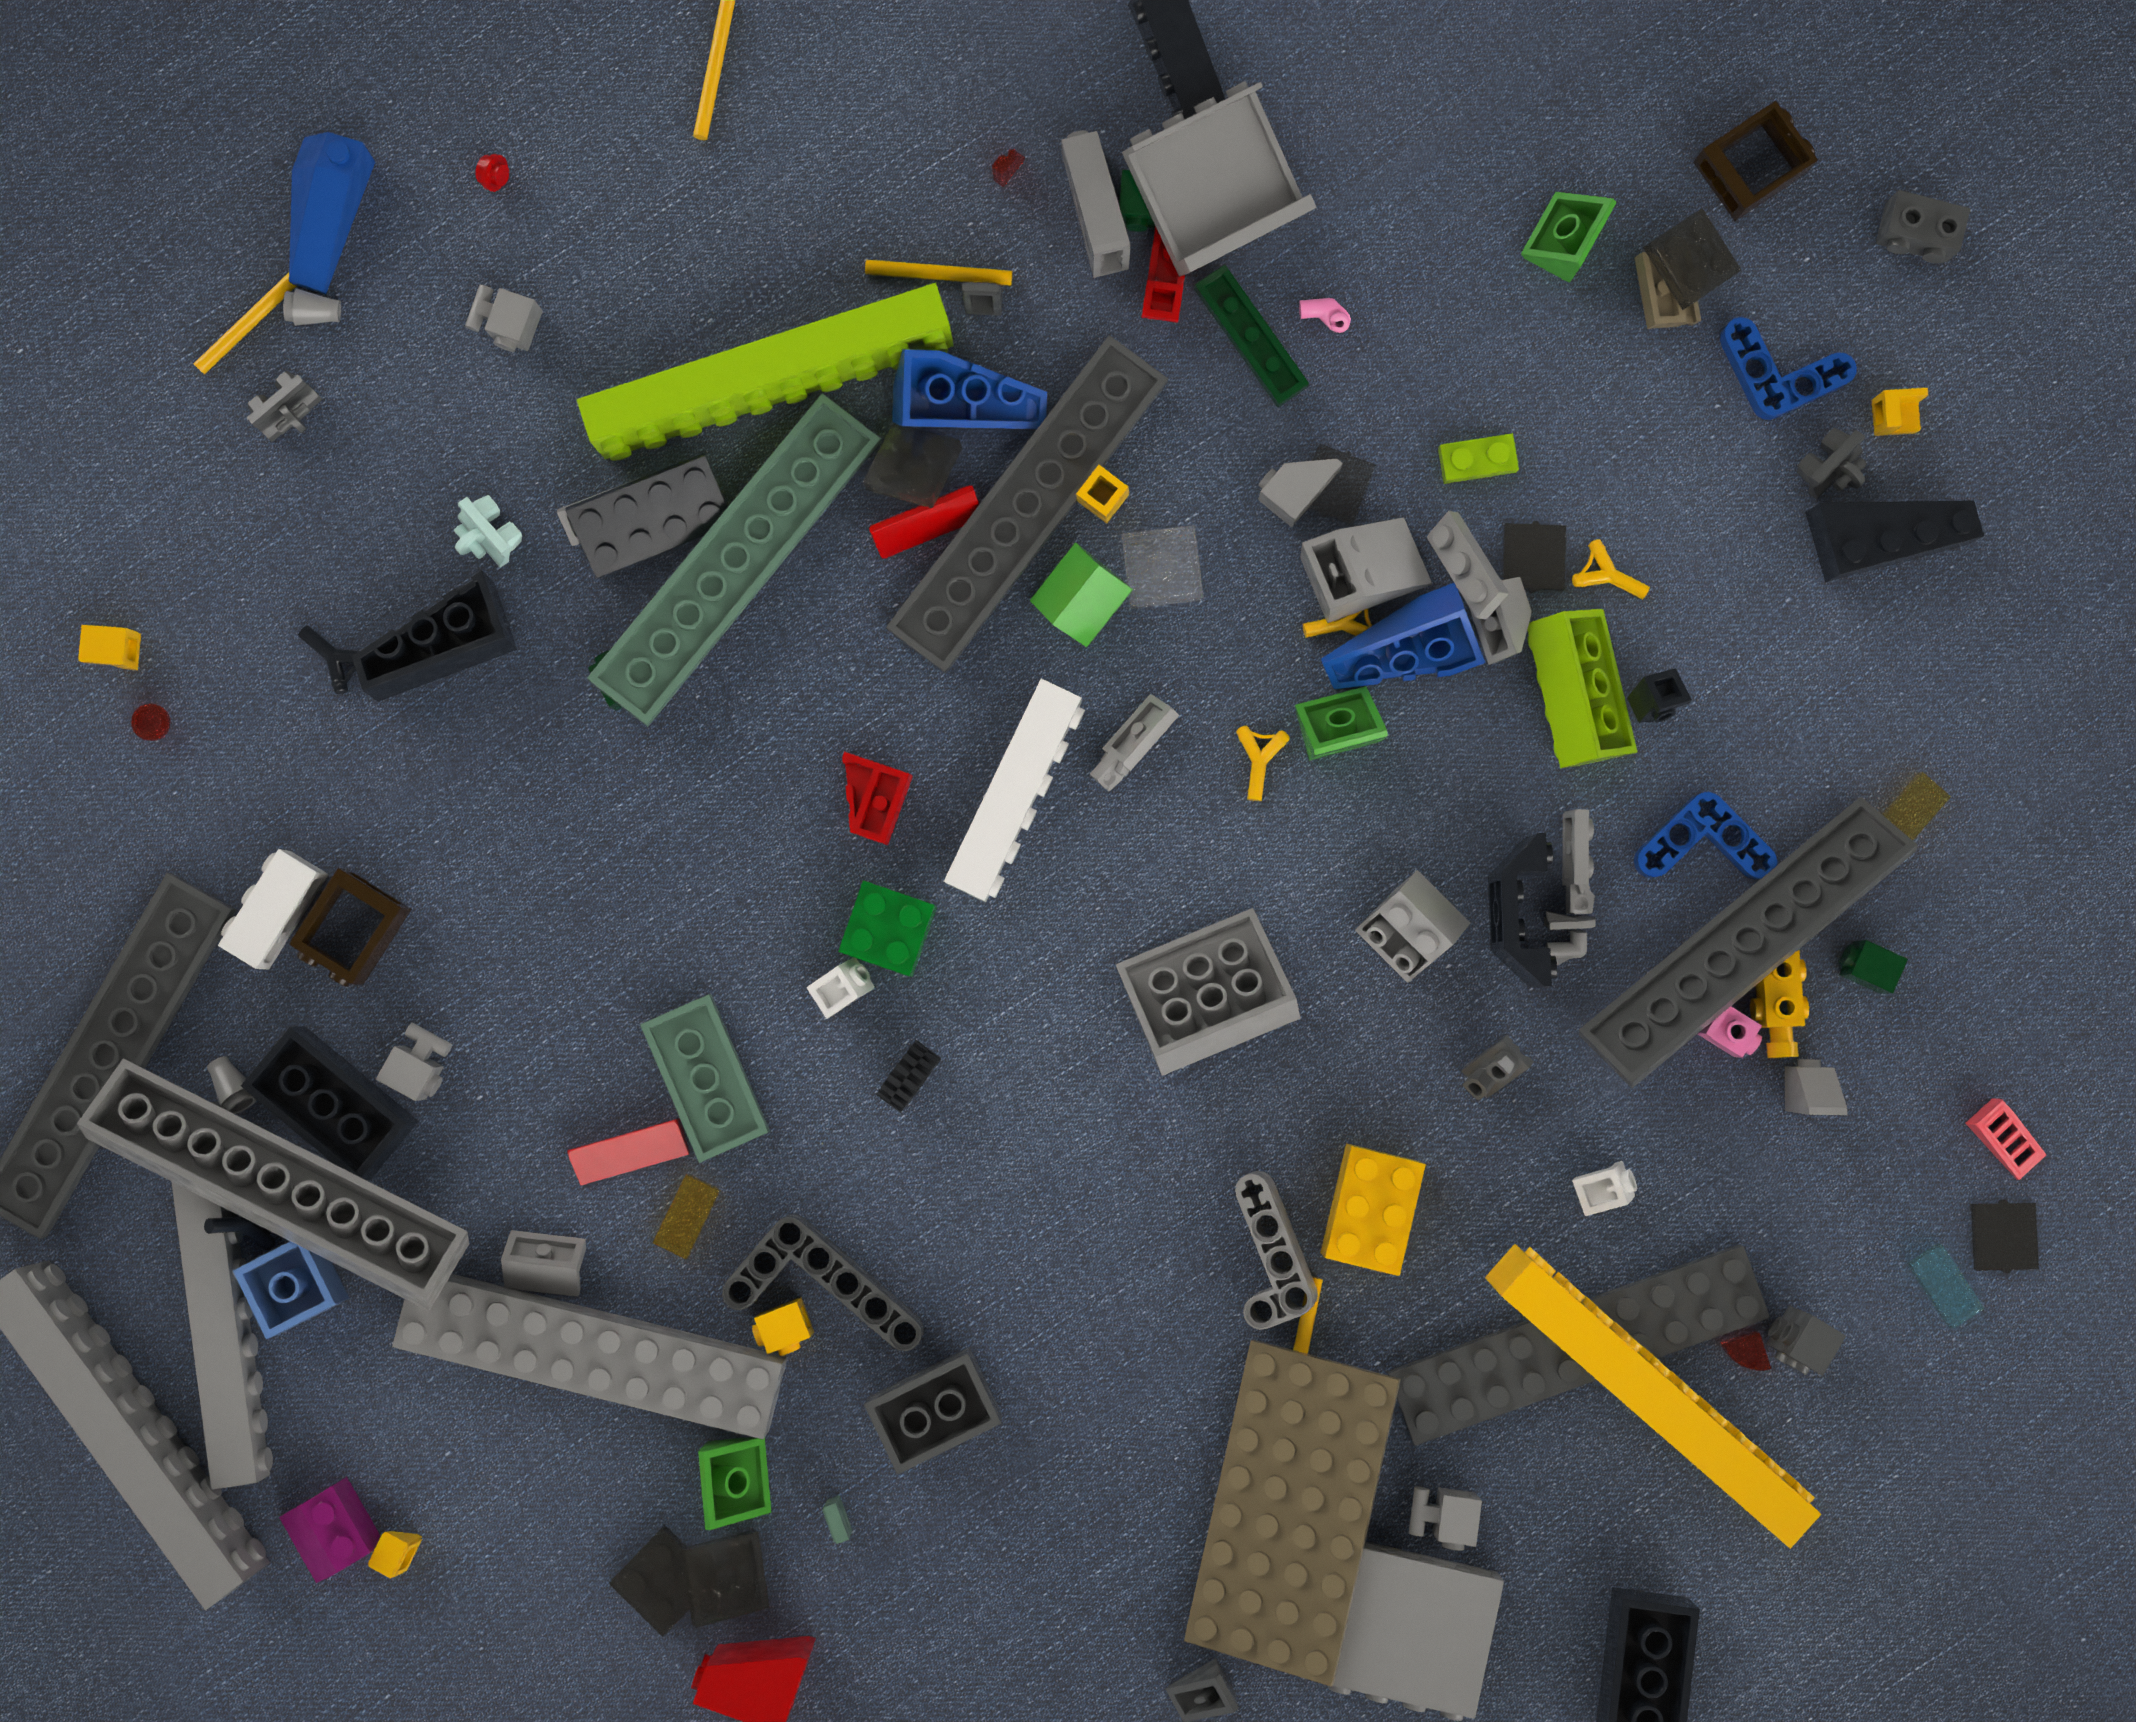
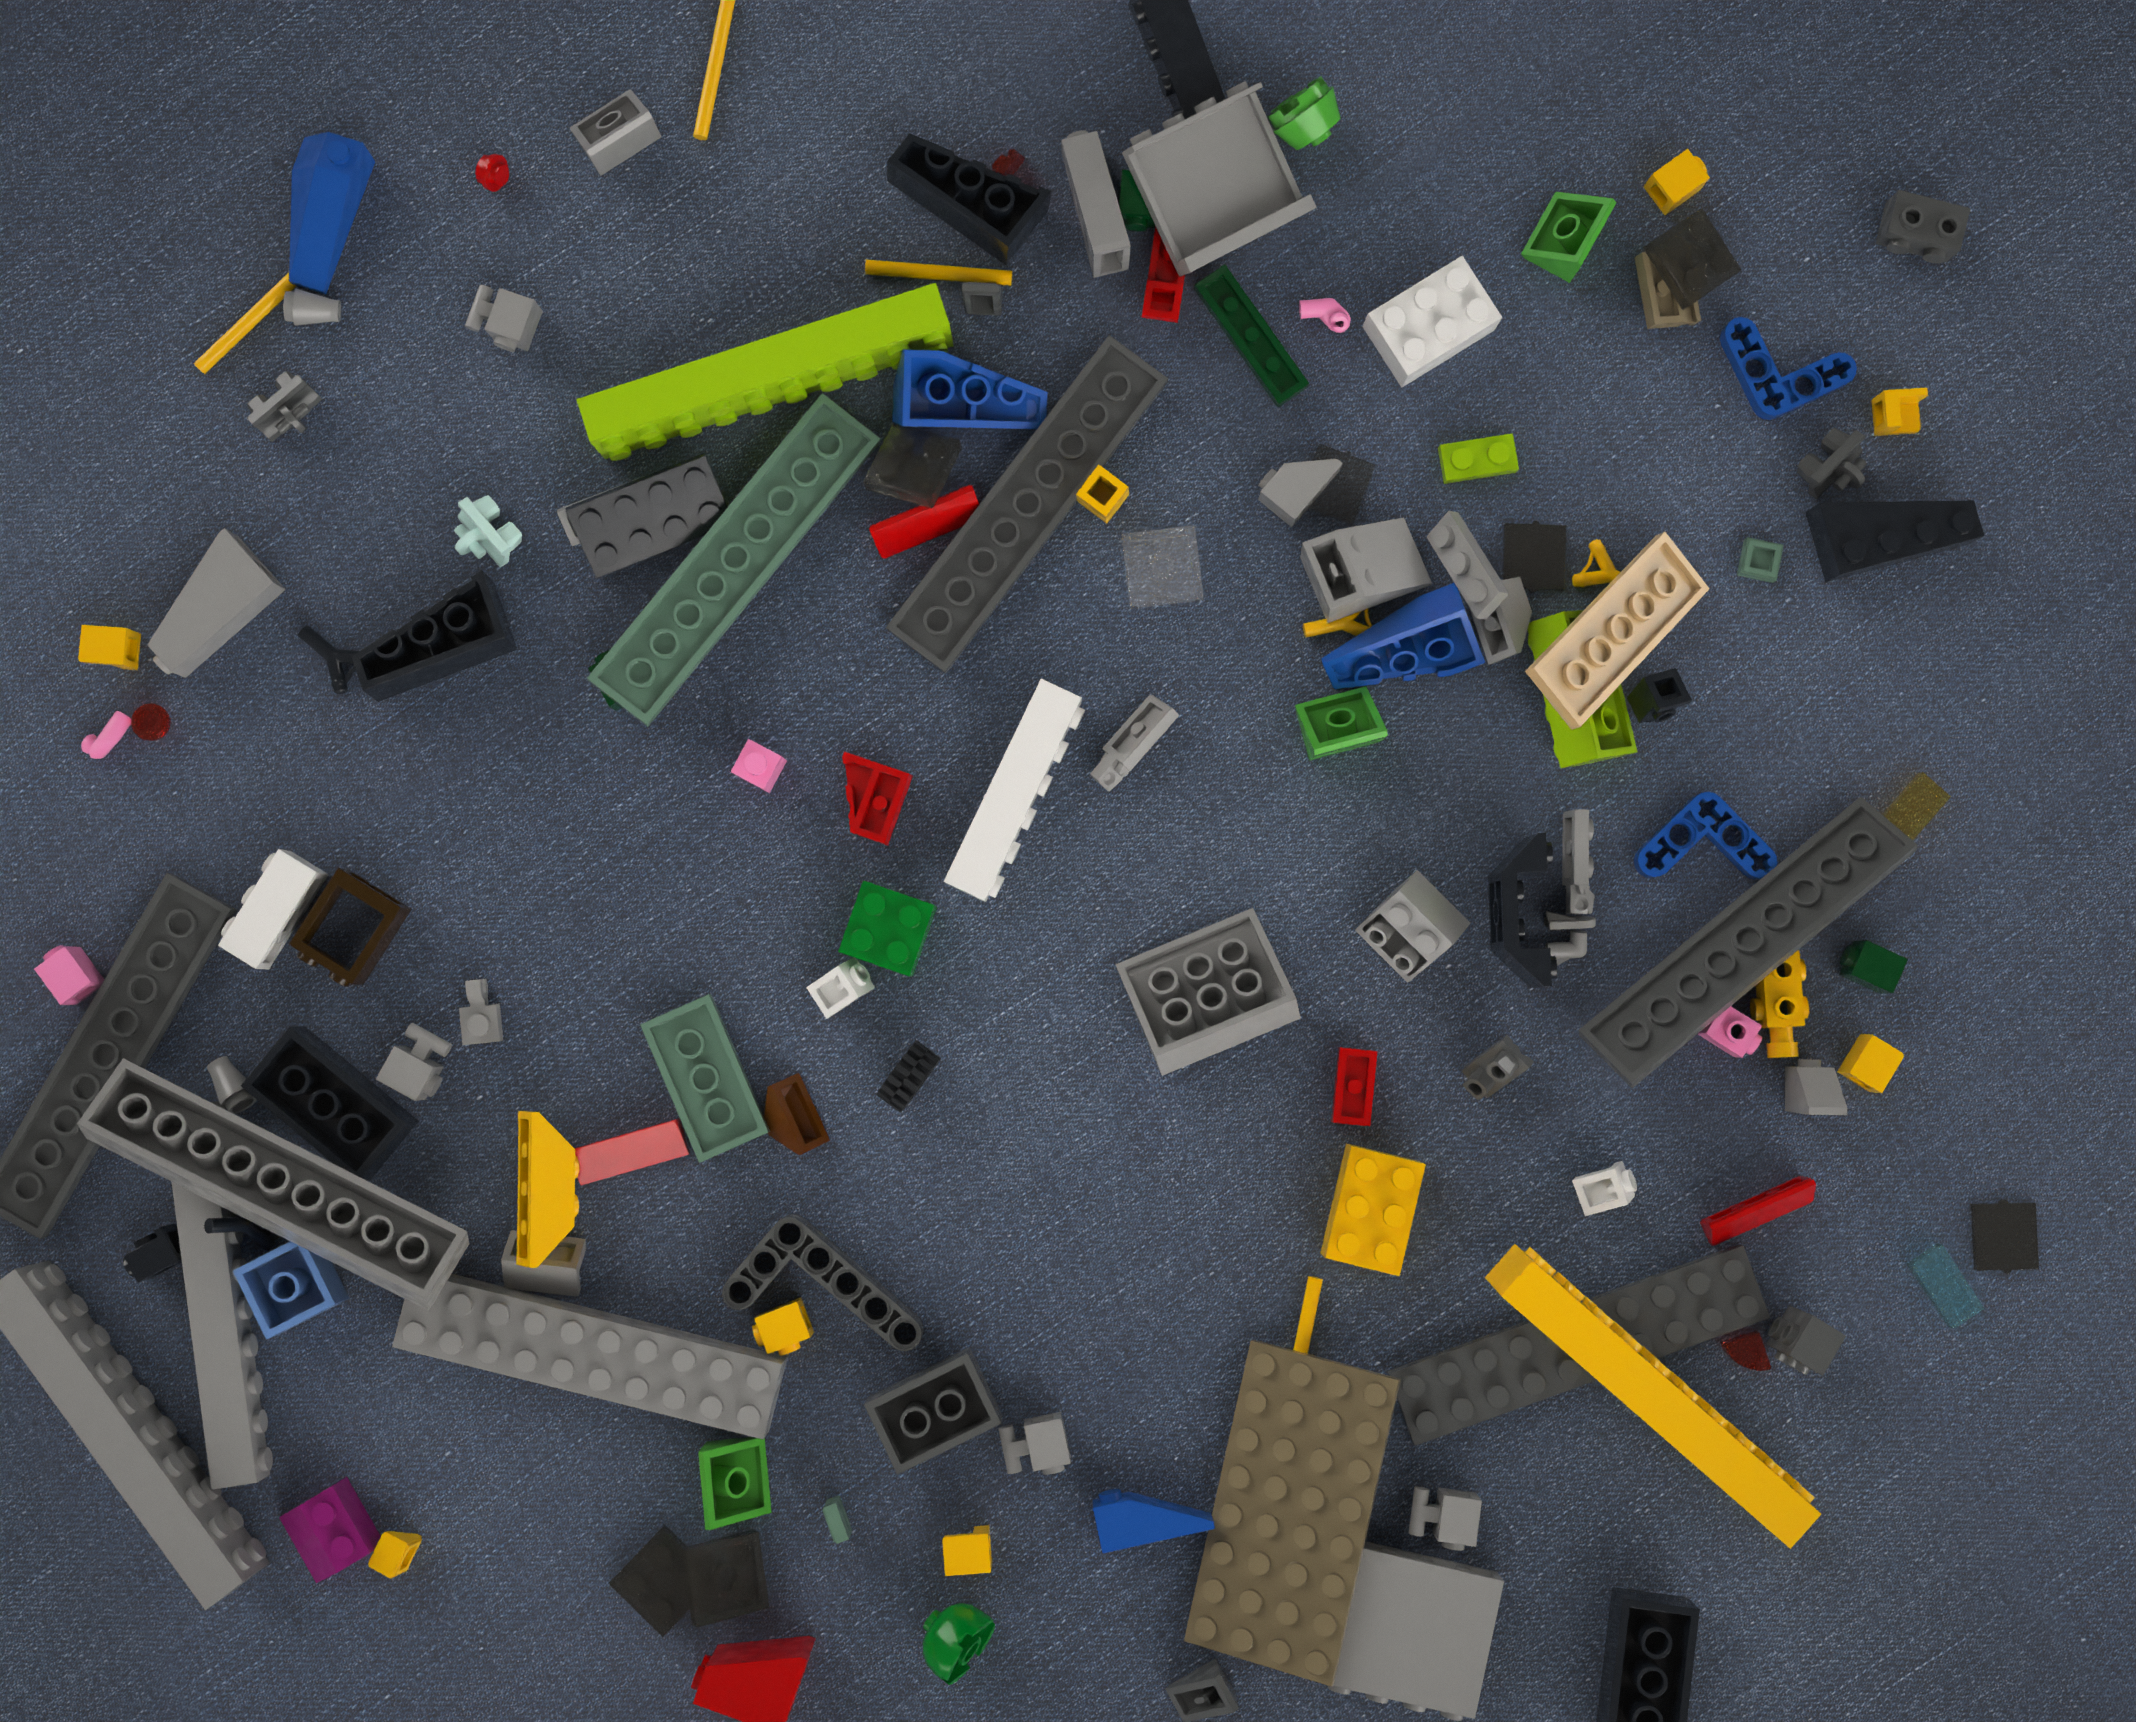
clear yellow tile [653,1174,721,1259] -> none
bright green slope [1030,542,1133,647] -> none
light grey beam [1235,1171,1318,1330] -> none
yellow piece [1236,725,1290,801] -> none
dark brown window [1693,100,1818,221] -> none
coral slope [1965,1098,2046,1180] -> none
none -> bright pink brick [34,945,105,1005]
none -> bright pink arm [81,711,133,759]
none -> black brick [123,1224,182,1283]
none -> light grey slope [147,528,286,678]
none -> light grey plate [459,979,503,1045]
none -> yellow wedge [516,1111,579,1268]
none -> light grey slope [569,89,662,176]
none -> bright pink brick [731,739,787,794]
none -> reddish brown slope [764,1073,830,1155]
none -> black wedge [887,133,1052,265]
none -> green cylinder [923,1603,995,1685]
none -> yellow panel [942,1525,992,1576]
none -> light grey brick [998,1412,1071,1475]
none -> blue slope [1093,1489,1215,1553]
none -> bright green cone [1267,76,1341,150]
none -> red plate [1331,1047,1378,1126]
none -> white brick [1362,256,1502,388]
none -> tan plate [1525,532,1710,730]
none -> yellow brick [1643,148,1710,216]
none -> red slope [1700,1176,1816,1246]
none -> sand green tile [1737,537,1784,583]
none -> yellow panel [1837,1034,1904,1093]

